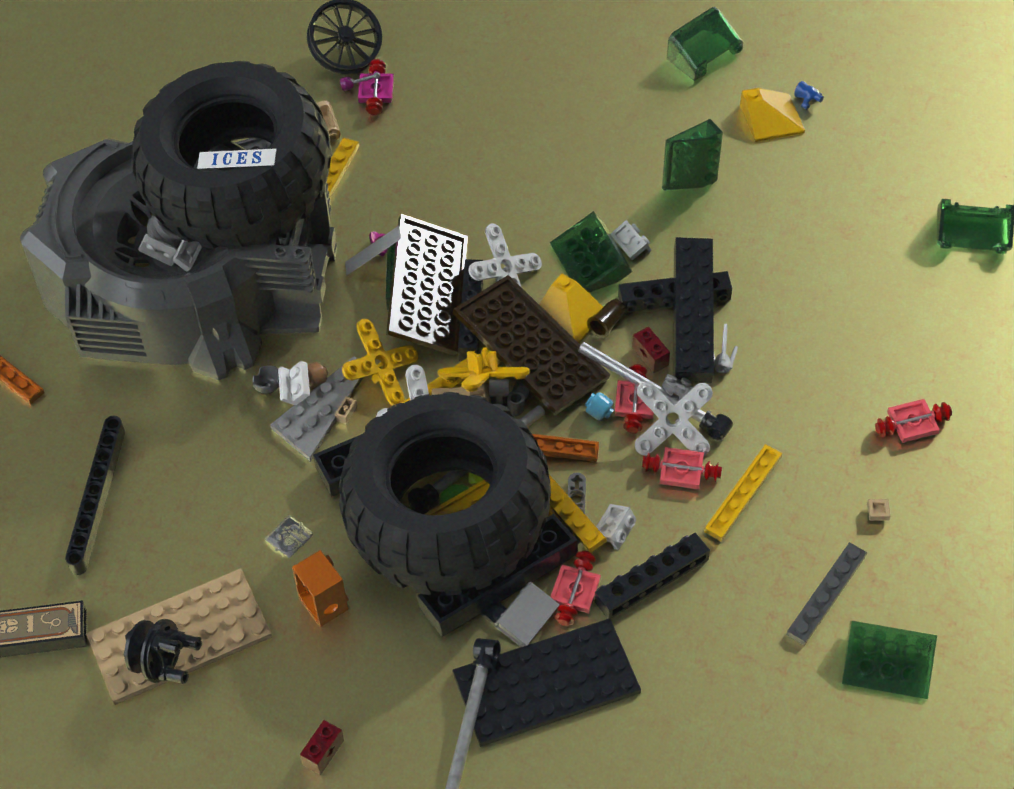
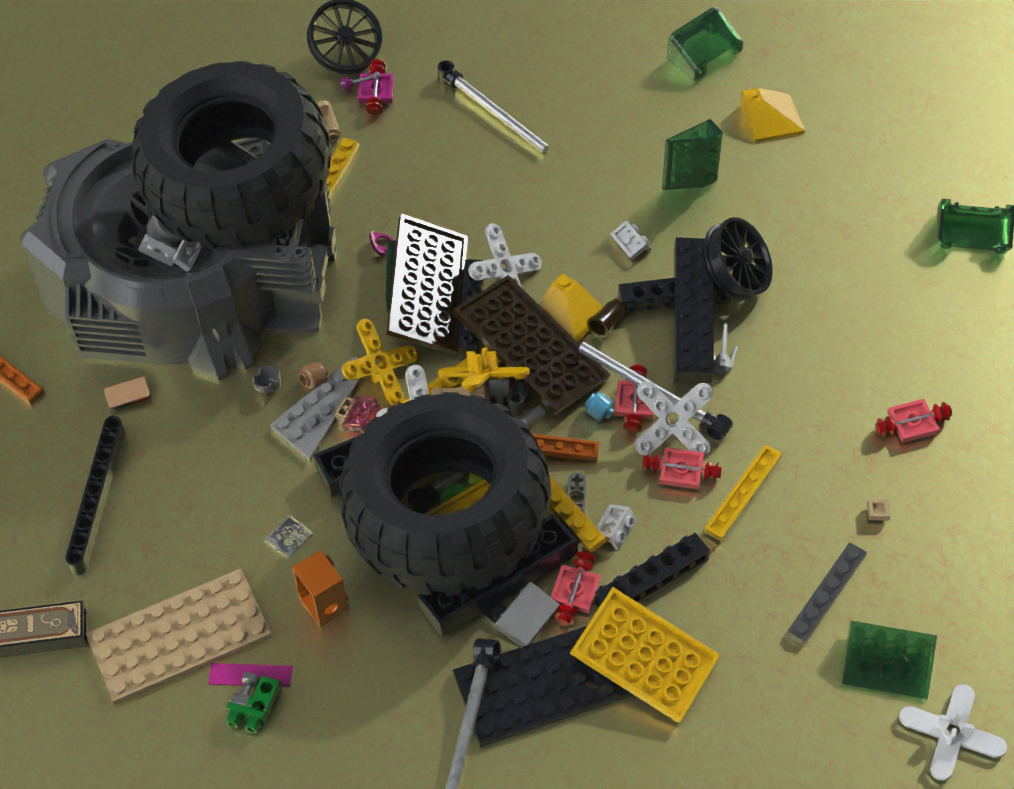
black piece [123,619,202,684] -> none
white sticker [197,149,276,169] -> none
white bracket [278,361,310,406] -> none
dark red brick [300,720,344,775] -> none
white sticker [345,226,401,275] -> none
clear green slope [550,211,633,292] -> none
dark red brick [632,326,670,374] -> none
light grey plate [662,374,693,400] -> none
blue piece [794,81,824,110] -> none
none -> light nougat piece [104,376,151,410]
none -> dark pink sticker [208,663,293,687]
none -> green hips [226,672,282,734]
none -> clear pink bracket [342,396,382,434]
none -> flat silver piece [438,60,550,154]
none -> yellow plate [570,587,720,723]
none -> black wheel [704,217,773,300]
none -> white piece [899,684,1007,781]

